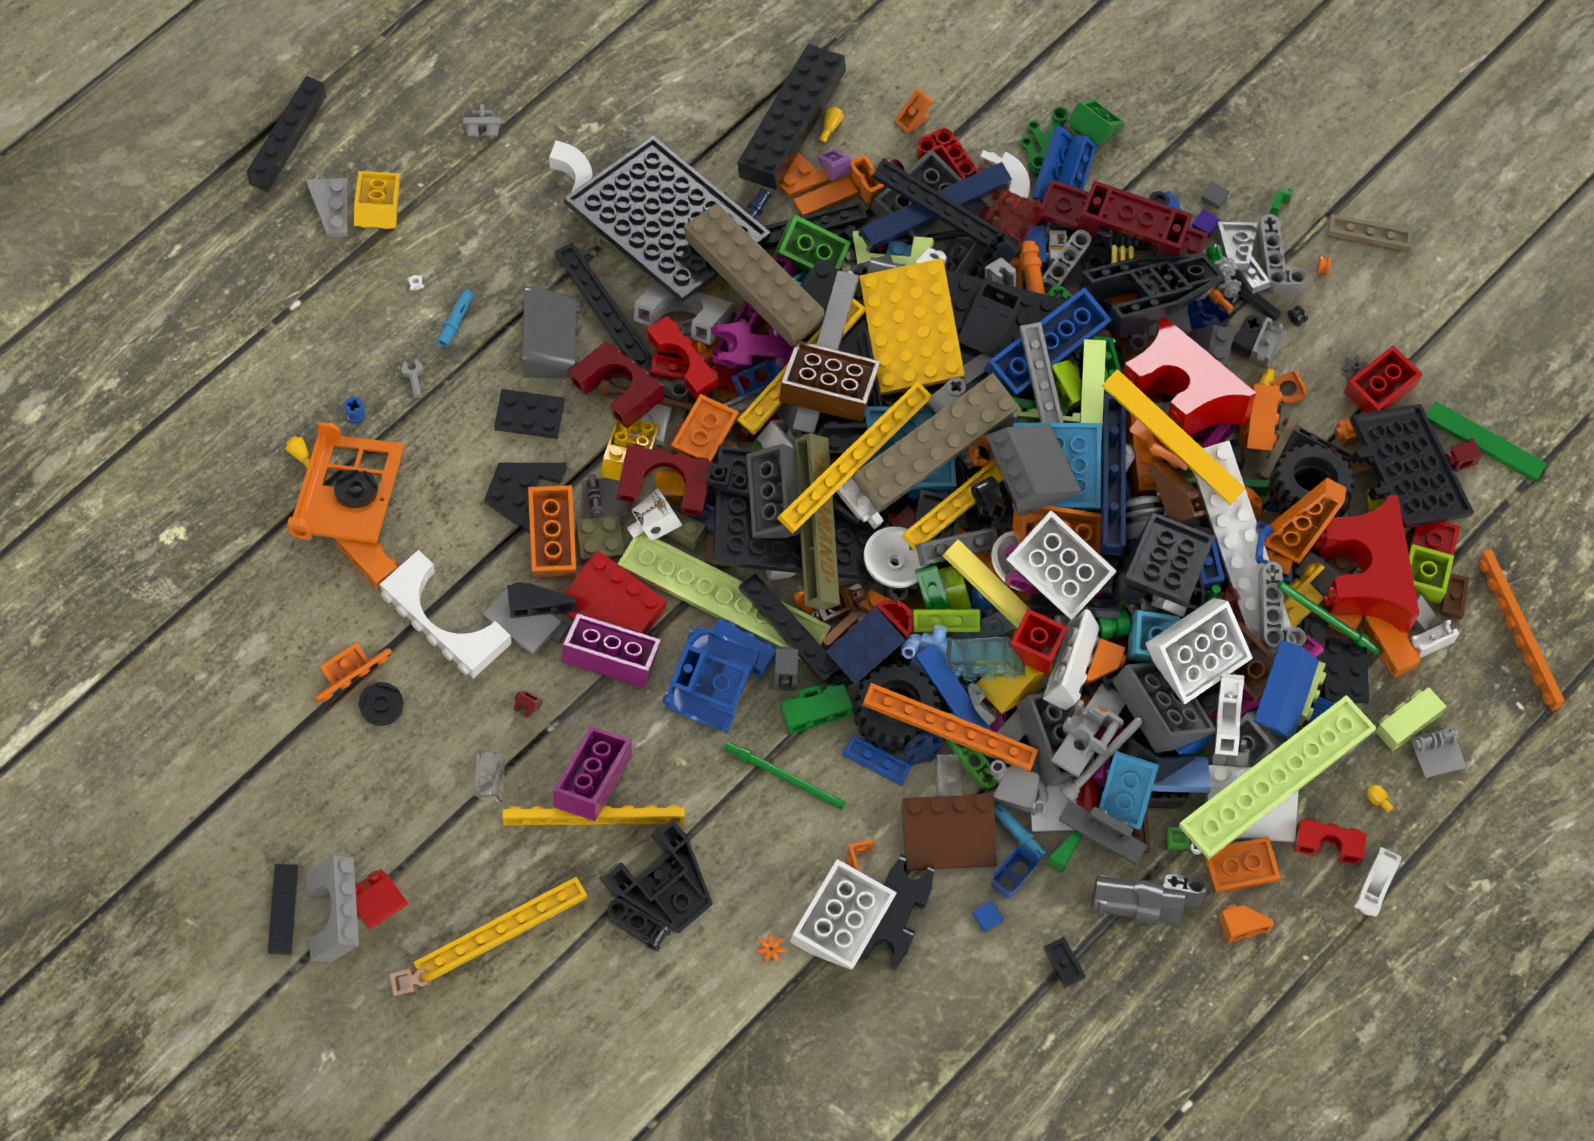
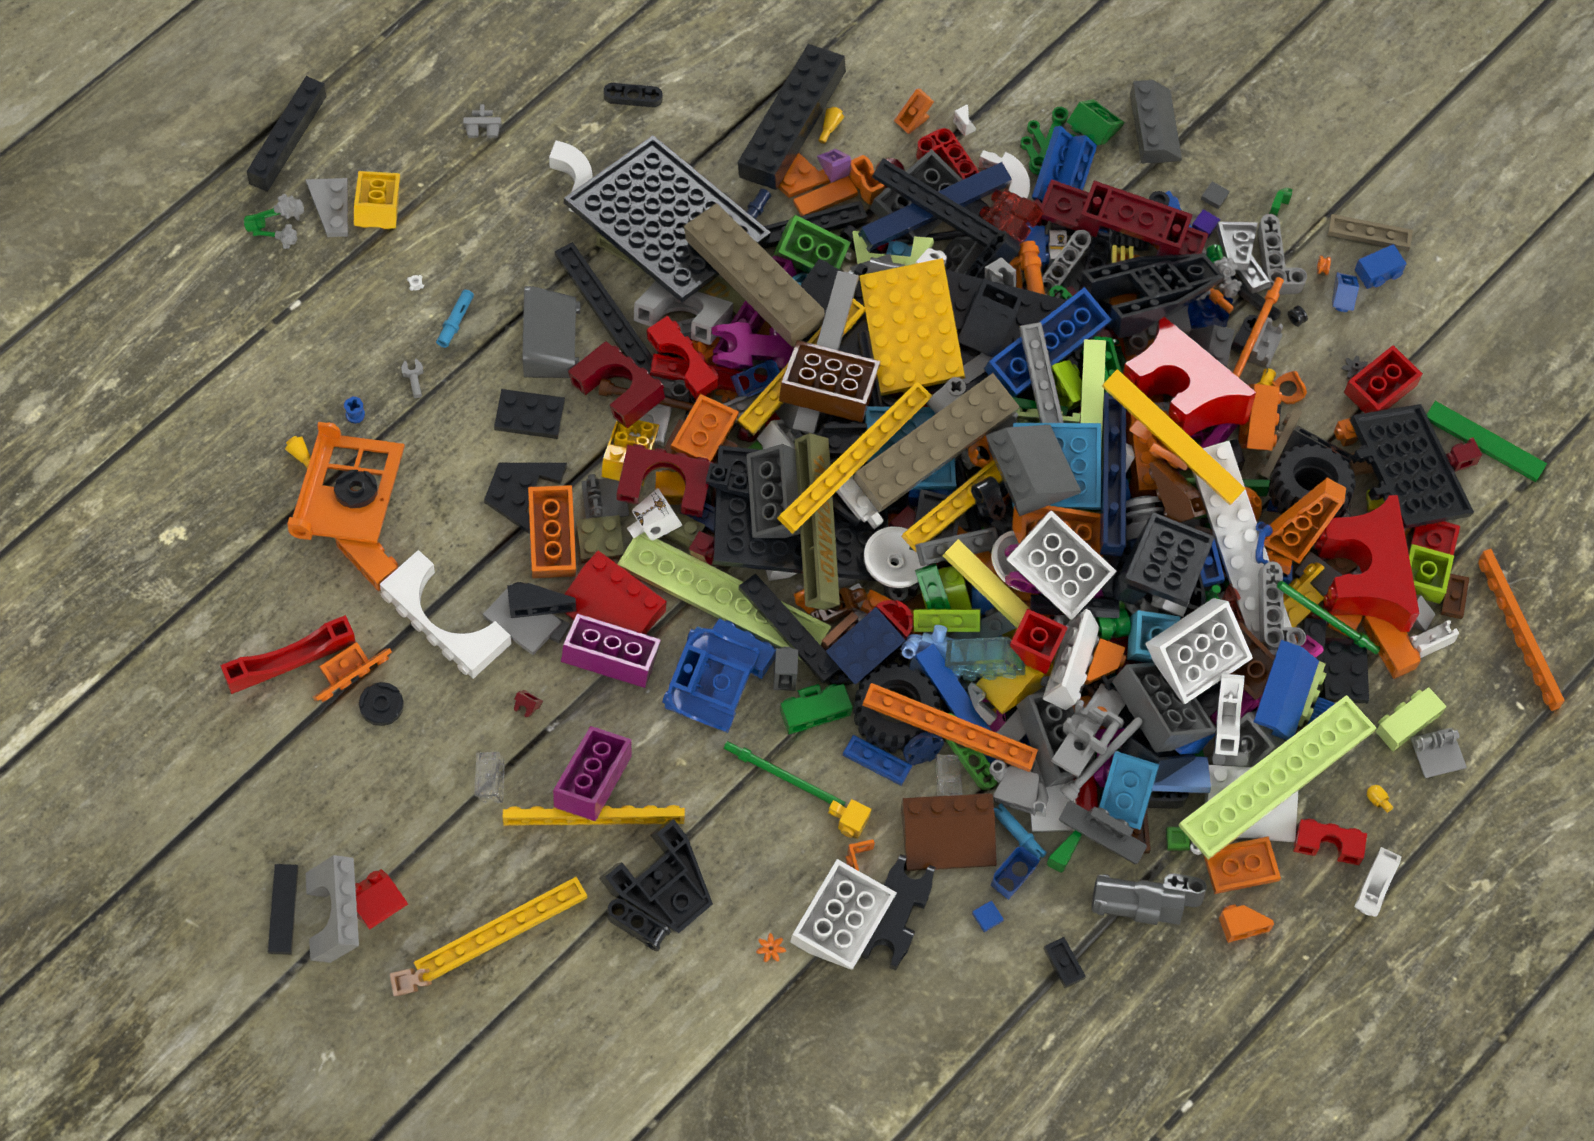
none -> red arch [220,615,356,694]
none -> light grey plant [244,194,304,249]
none -> black beam [604,83,663,107]
none -> dark red brick [689,531,714,566]
none -> yellow brick [828,799,872,839]
none -> white slope [953,105,976,136]
none -> dark grey slope [1130,80,1182,164]
none -> orange bar [1232,277,1284,378]
none -> slope [1332,272,1359,312]
none -> blue brick [1354,244,1407,289]

